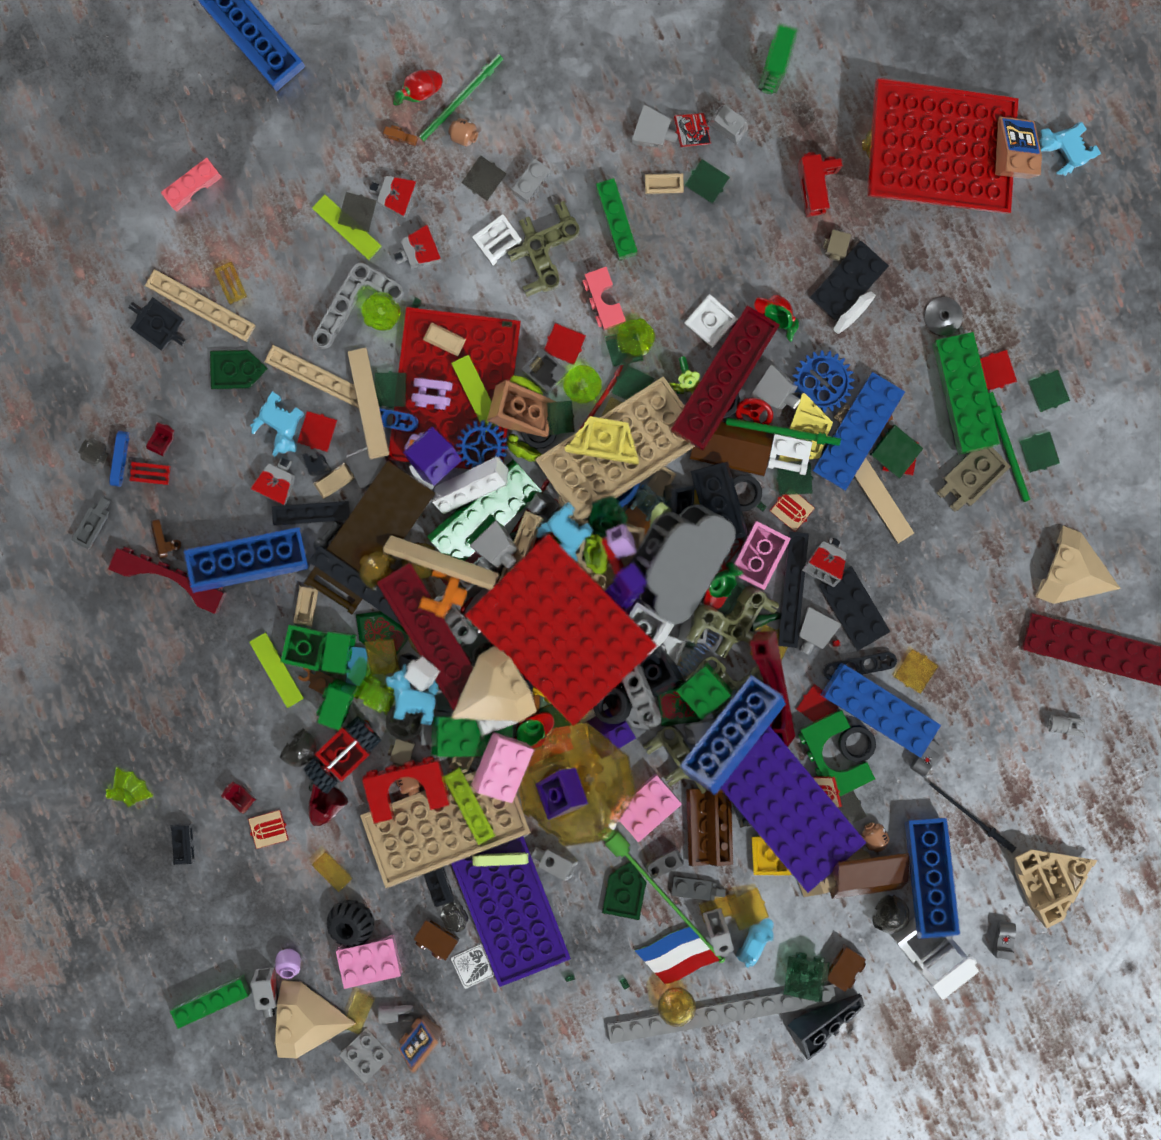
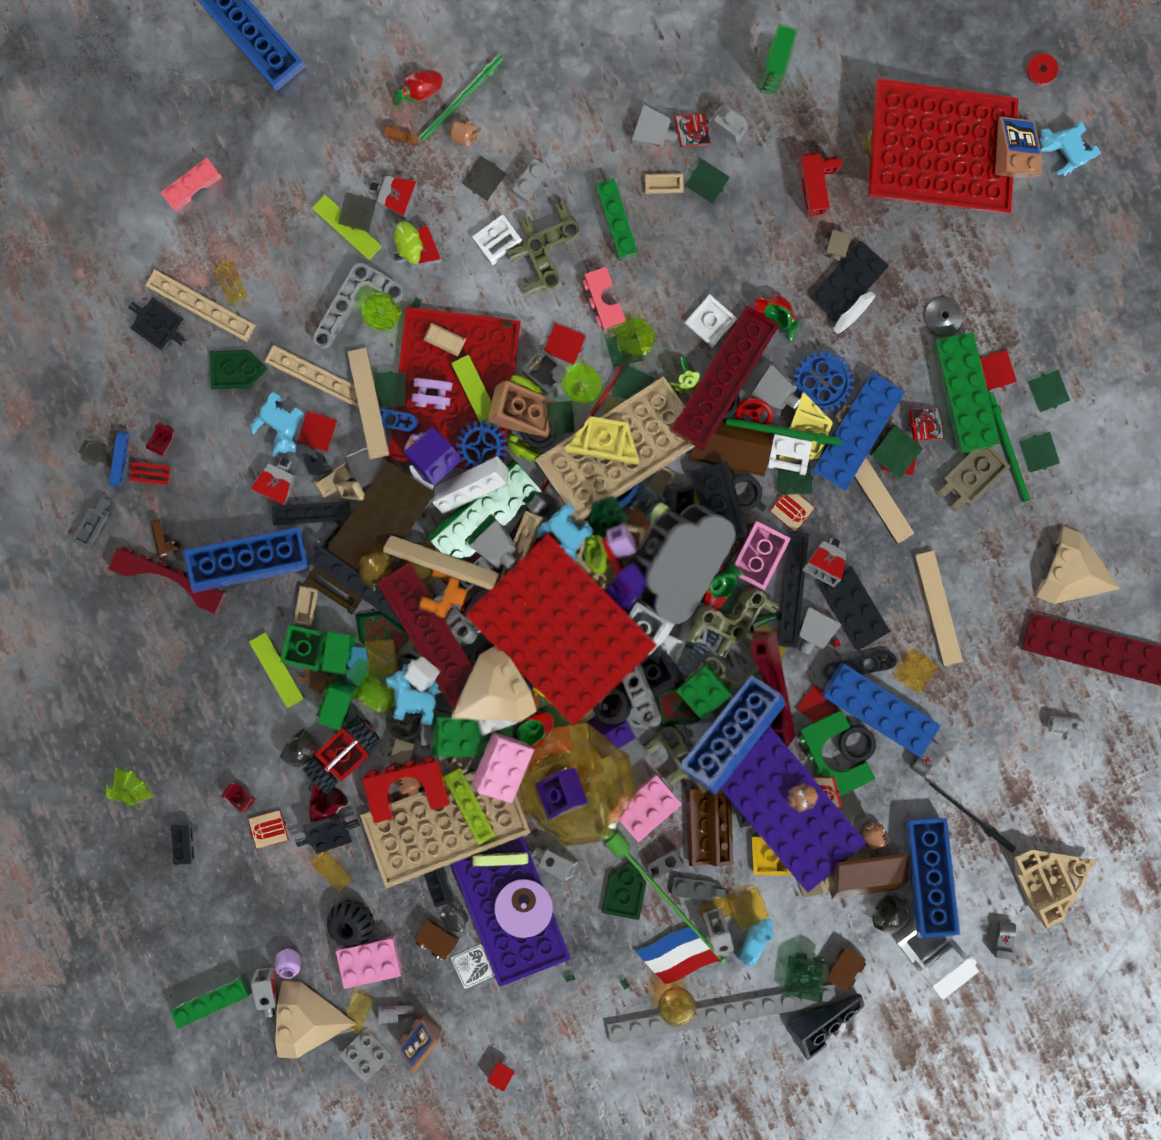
none -> black plate [295,813,360,854]
none -> tan tile [335,481,364,500]
none -> lime arm [393,221,423,264]
none -> red panel [487,1058,515,1092]
none -> lavender tile [495,879,553,938]
none -> nougat head [787,783,818,812]
none -> piece [909,407,944,441]
none -> tan tile [914,550,963,666]
none -> red piece [1026,53,1058,85]

